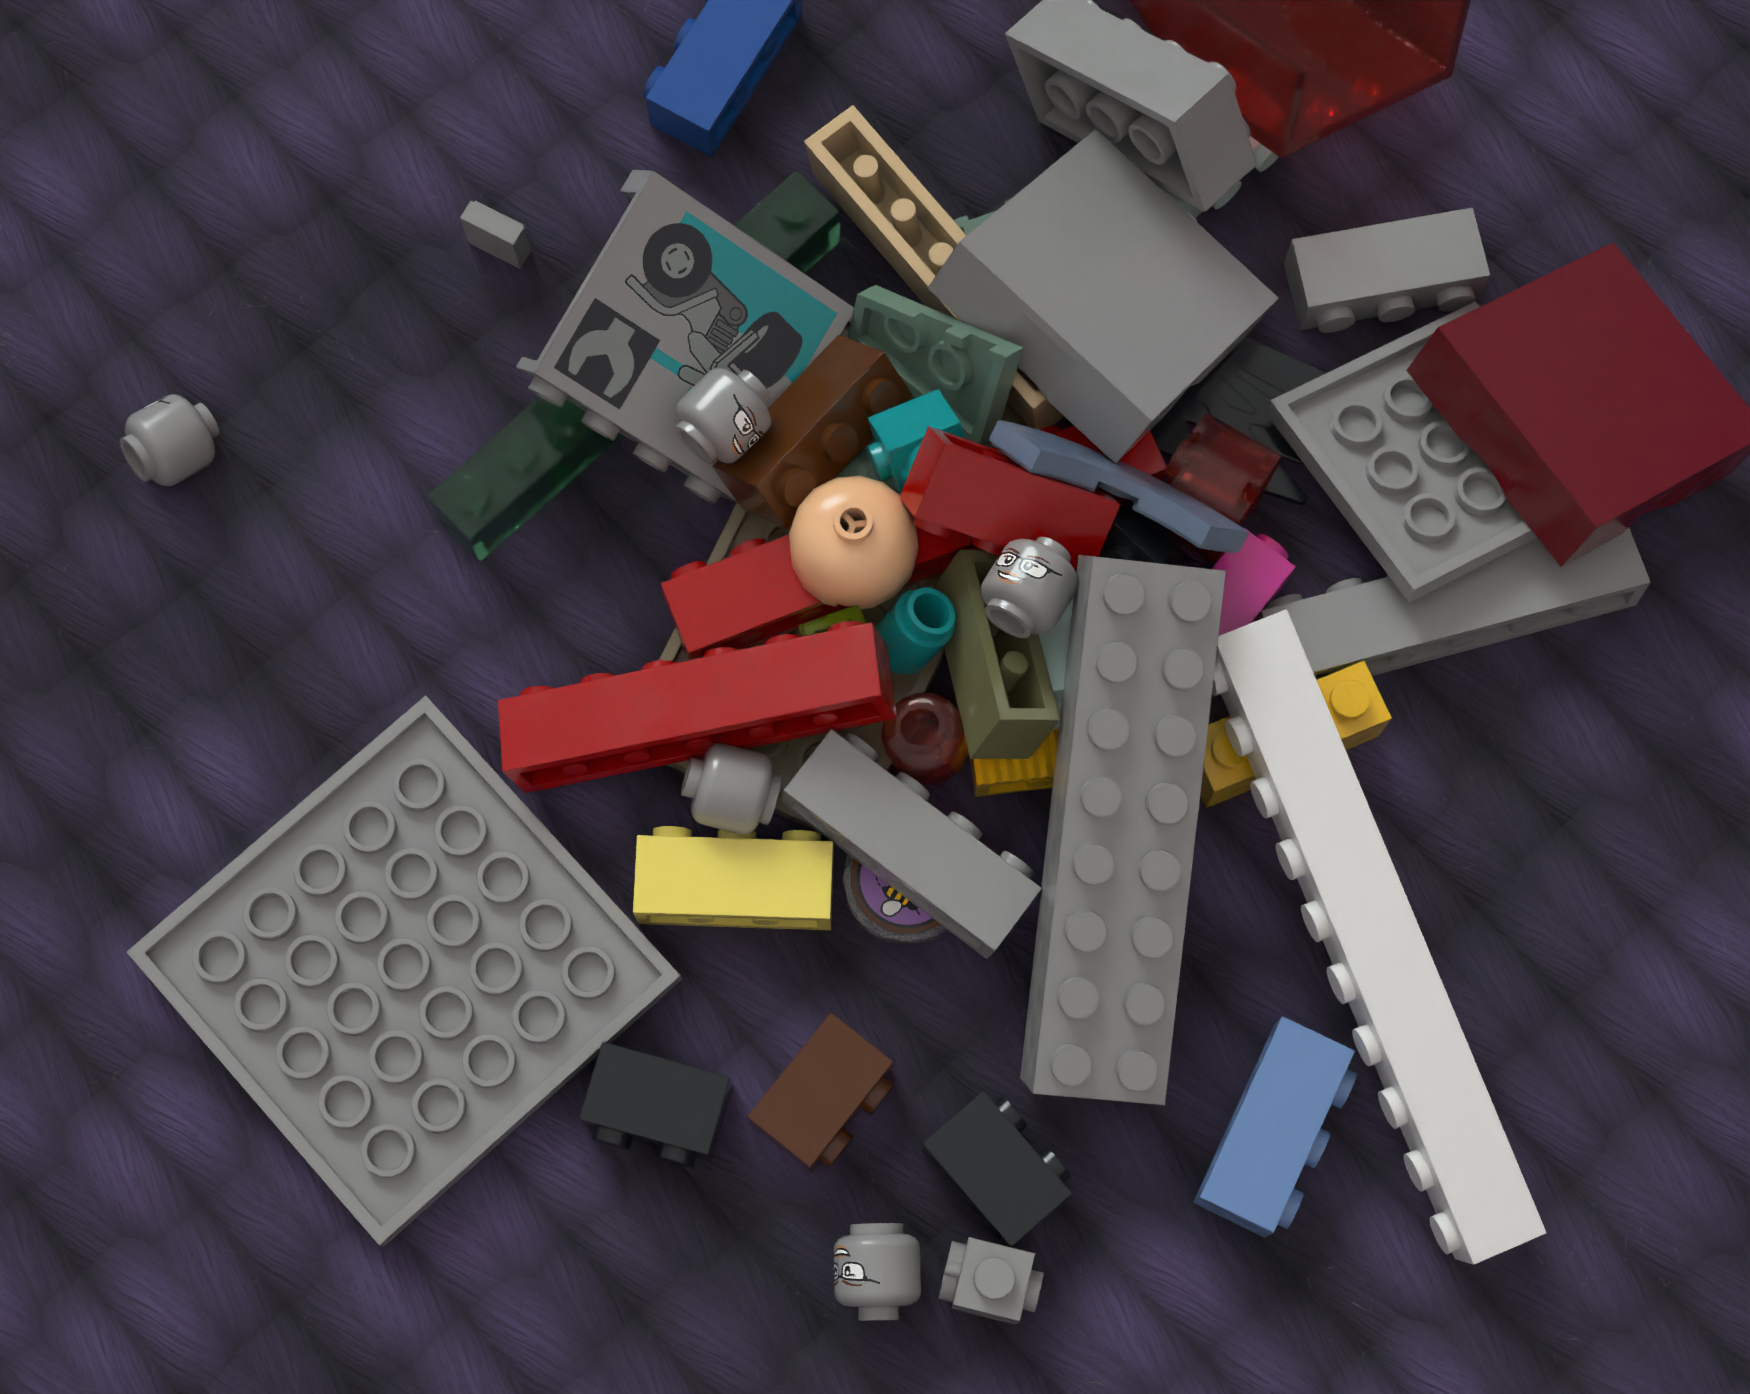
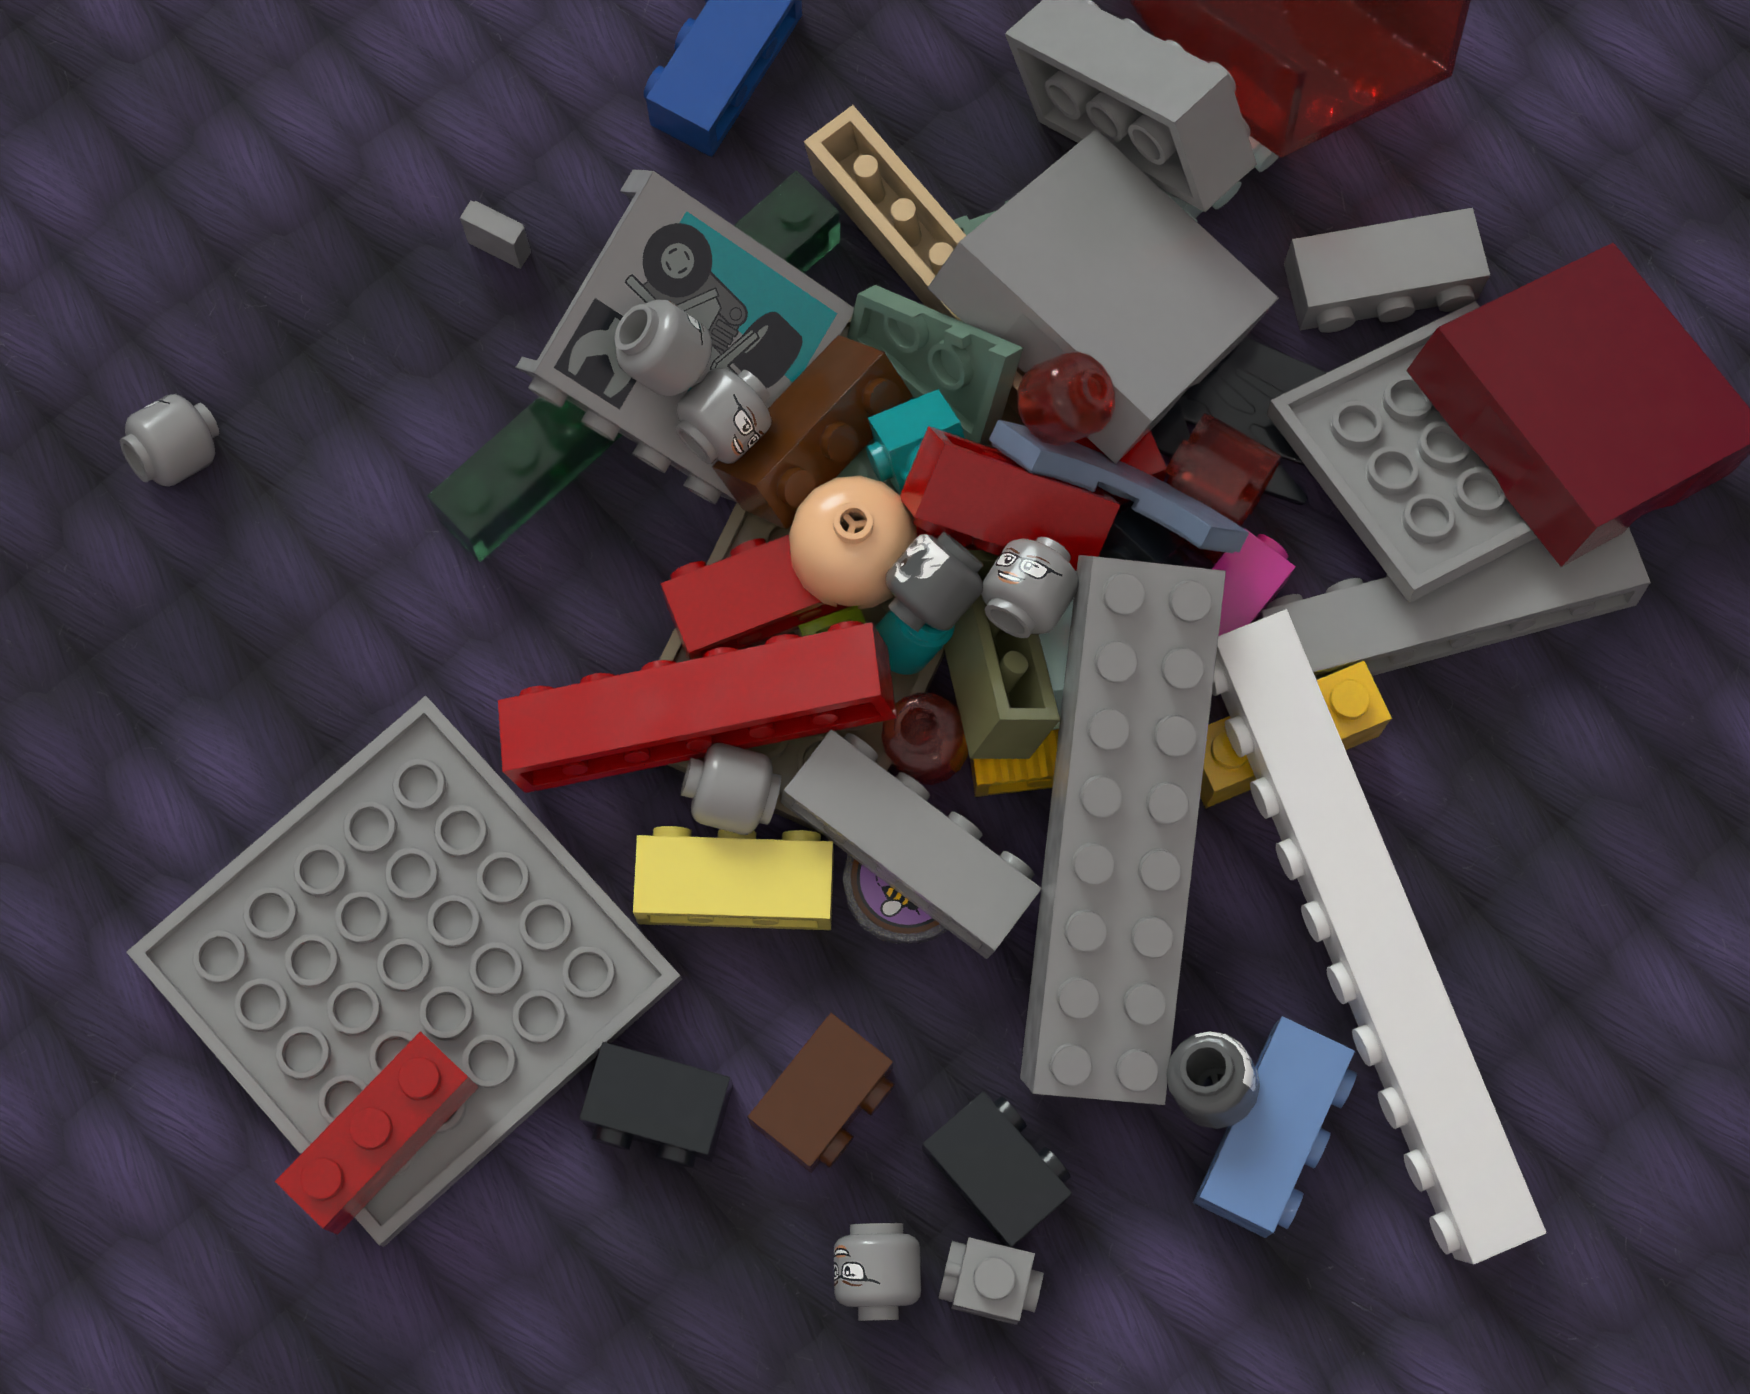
none -> red brick [275,1031,479,1235]
none -> light grey head [614,299,712,397]
none -> dark grey head [886,531,984,632]
none -> clear red head [1018,351,1115,446]
none -> dark grey head [1166,1031,1260,1129]

